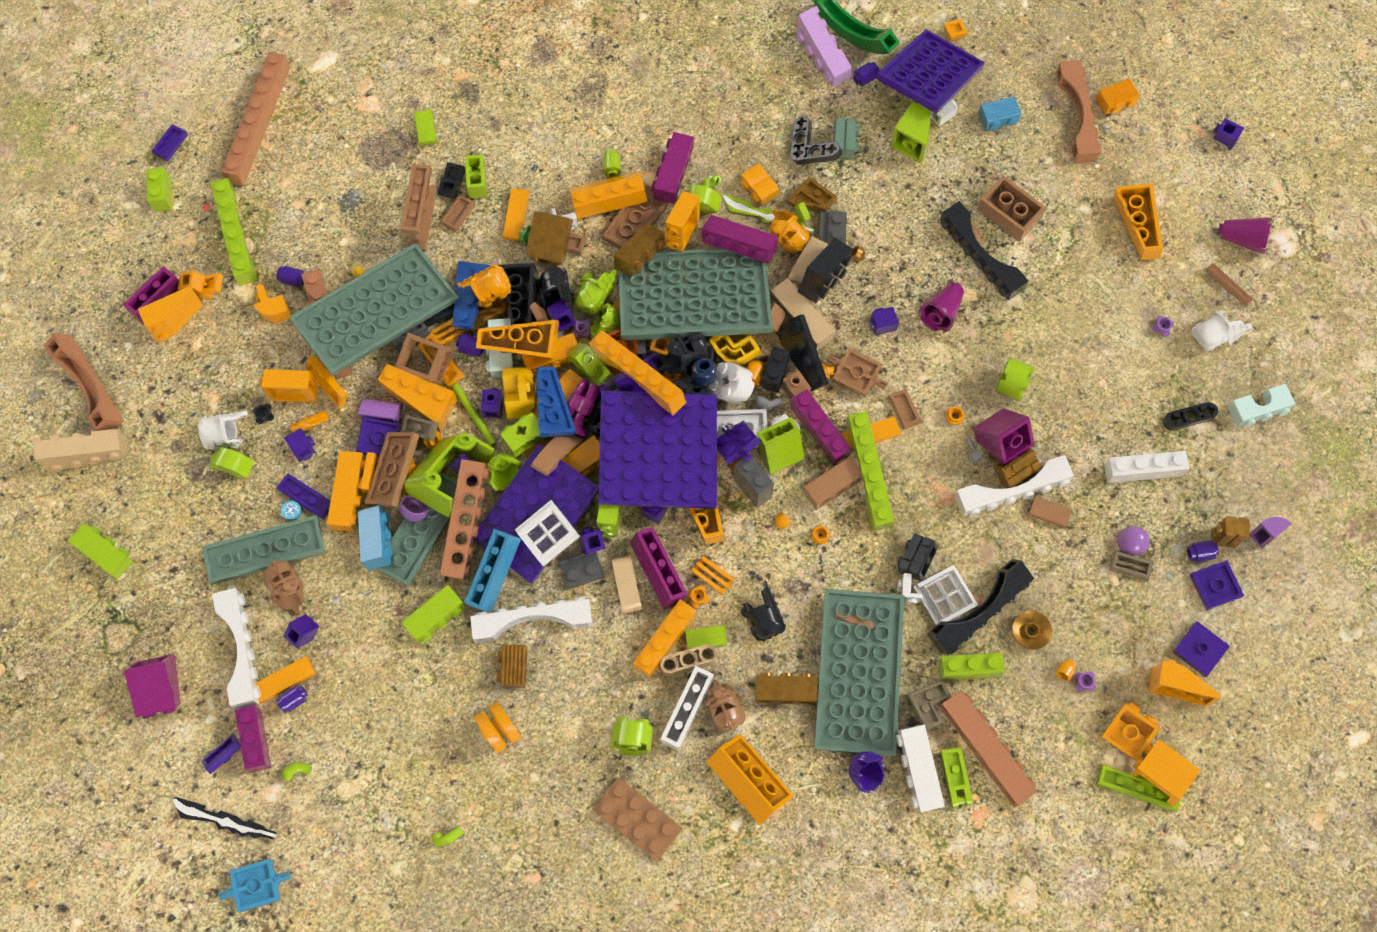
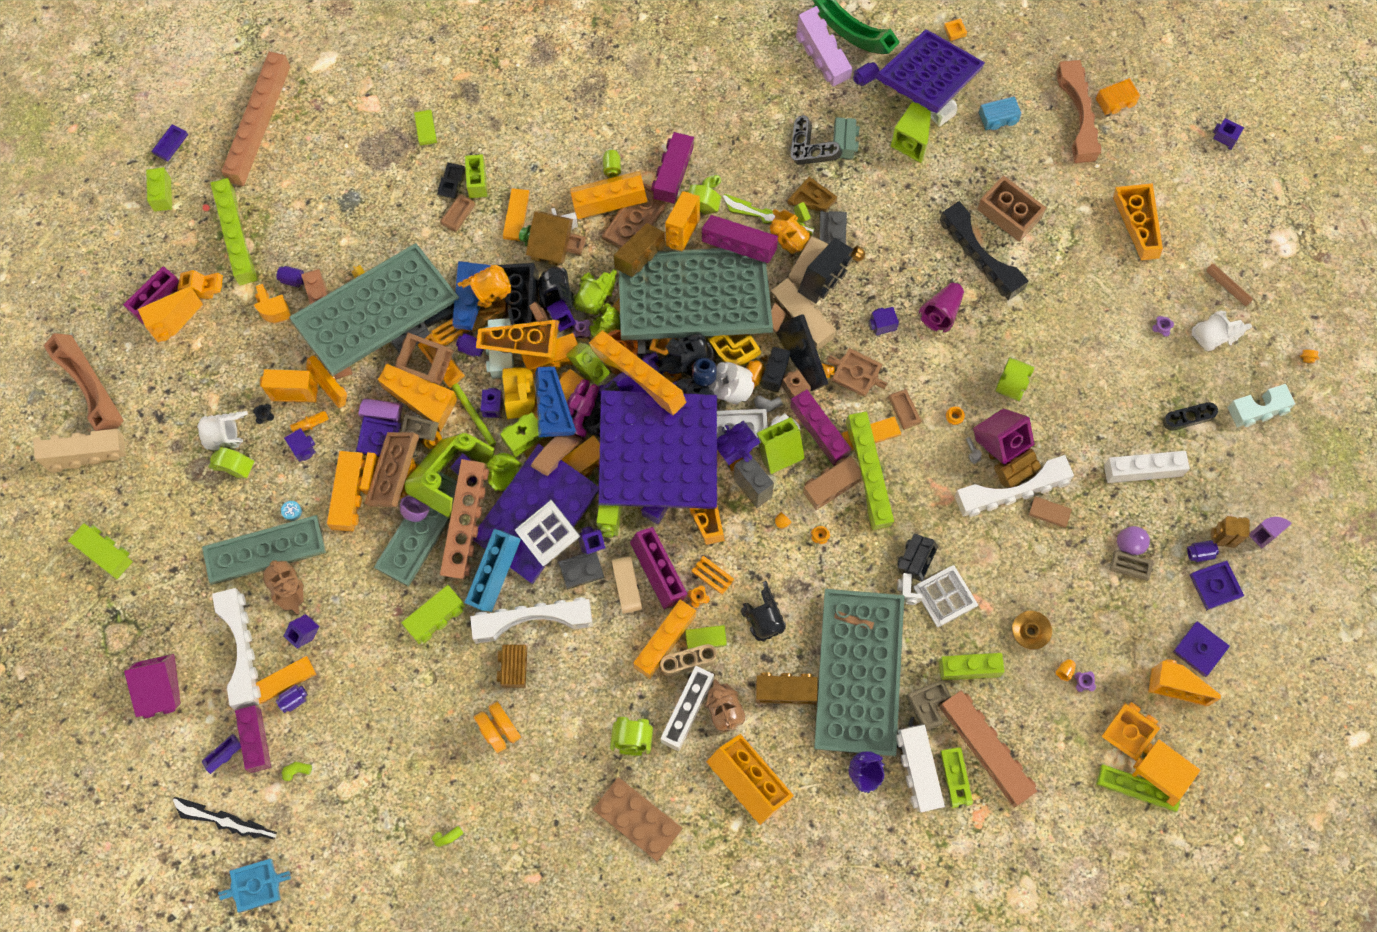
dark purple tile [276,473,331,520] -> none
brick [358,505,392,571] -> none
medium nougat fence [400,164,438,251] -> none
light orange brick [740,163,779,206] -> none
black arch [927,559,1034,655] -> none
magenta cone [1218,217,1272,254] -> none
none -> light orange plate [1300,349,1320,363]

